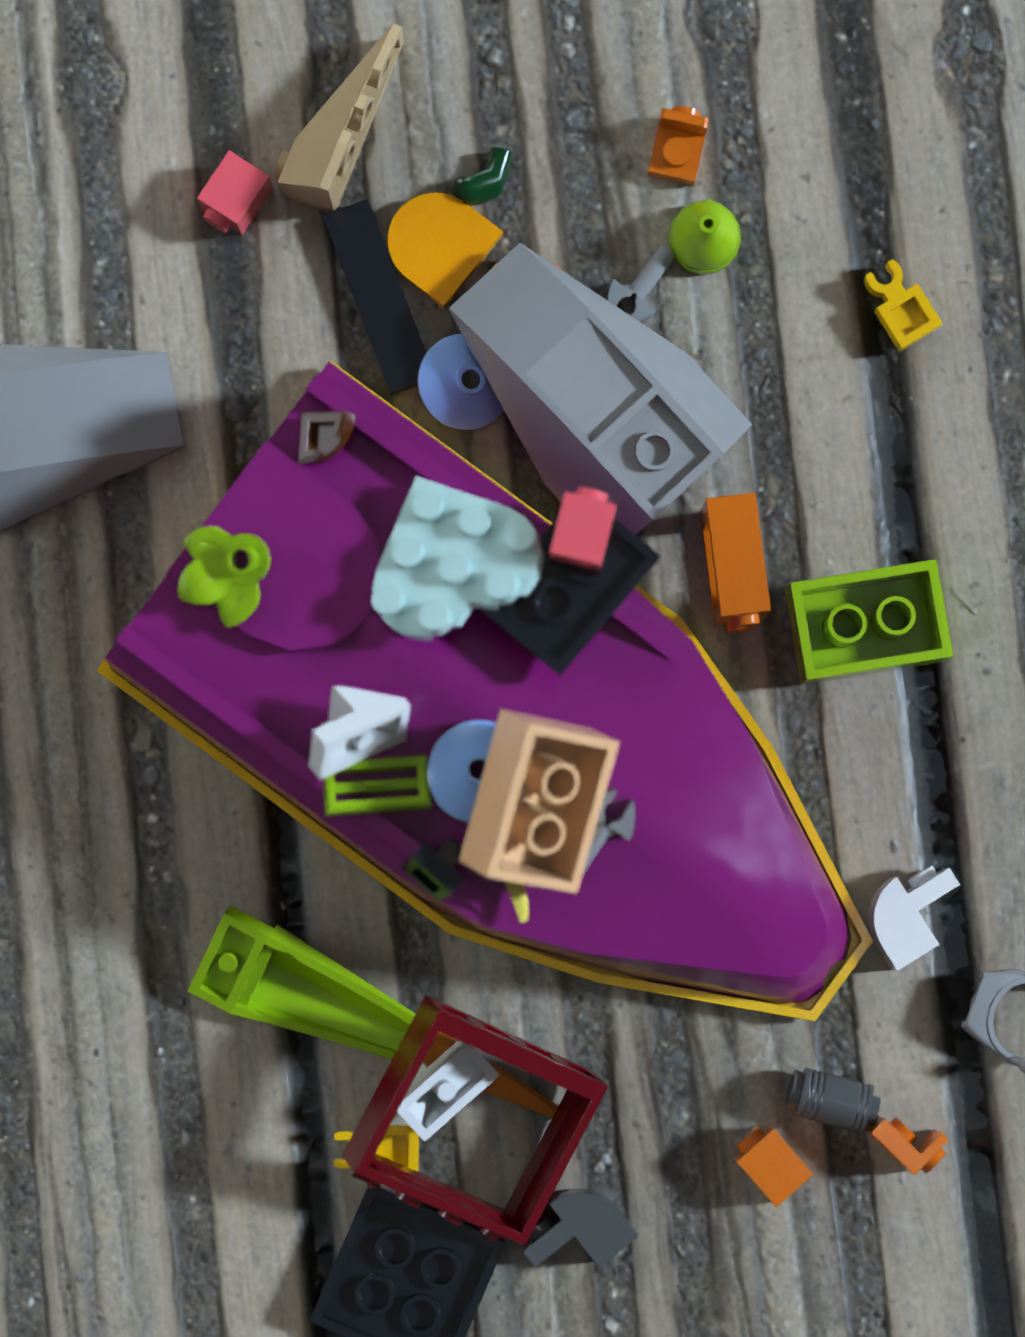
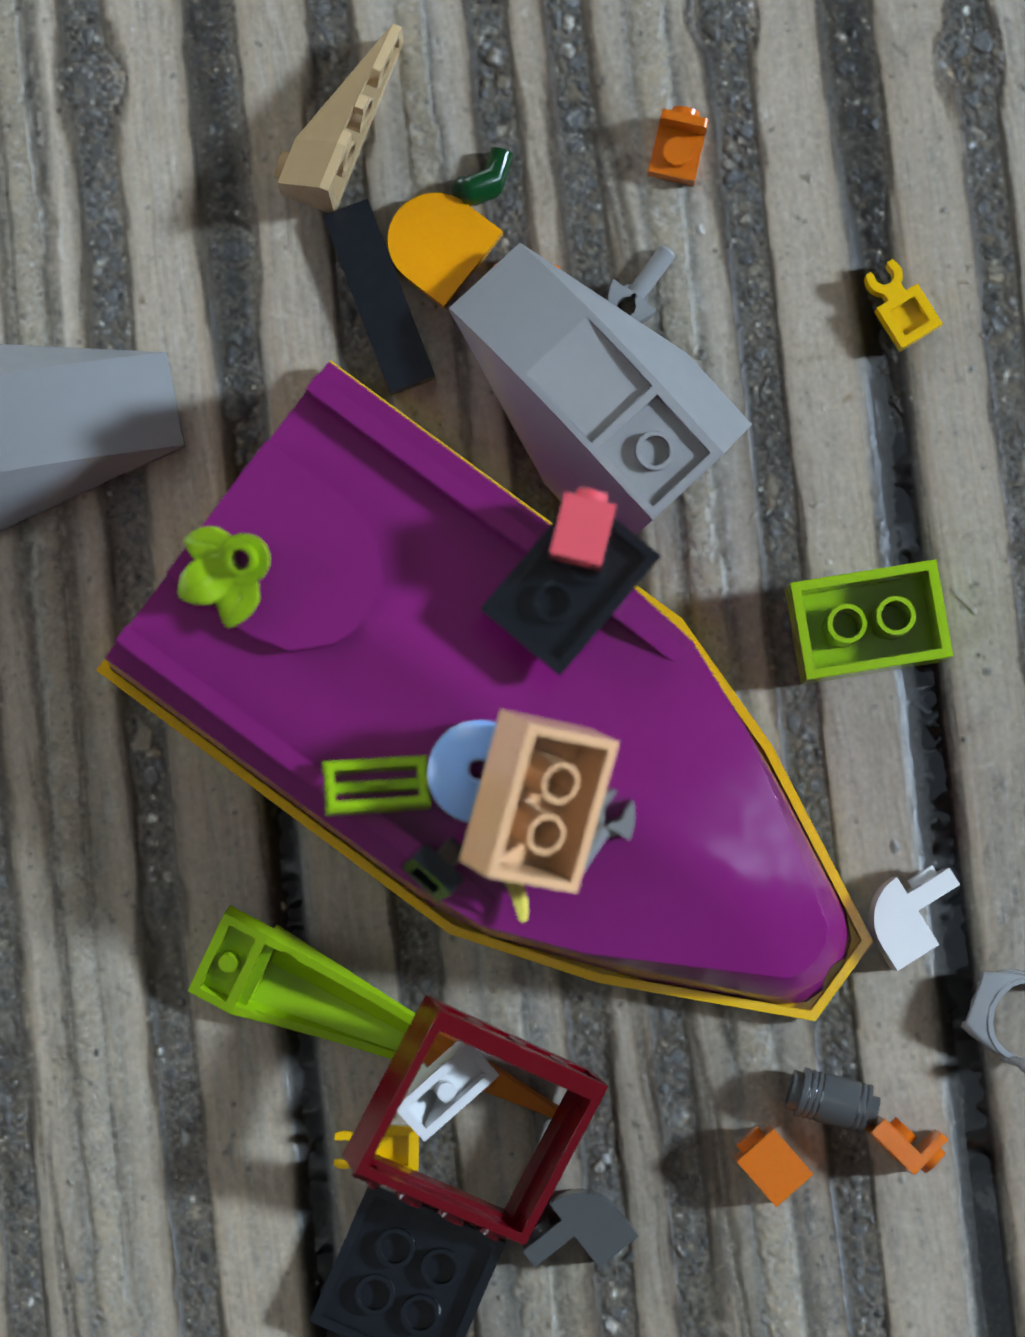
coral brick [197,150,274,235] -> none
tile [298,412,356,467] -> none
white slope [309,686,411,780] -> none
light aqua plate [371,476,545,642] -> none
light blue dish [418,333,504,430] -> none
lime helmet [668,199,741,275] -> none
orange window [700,492,771,633] -> none

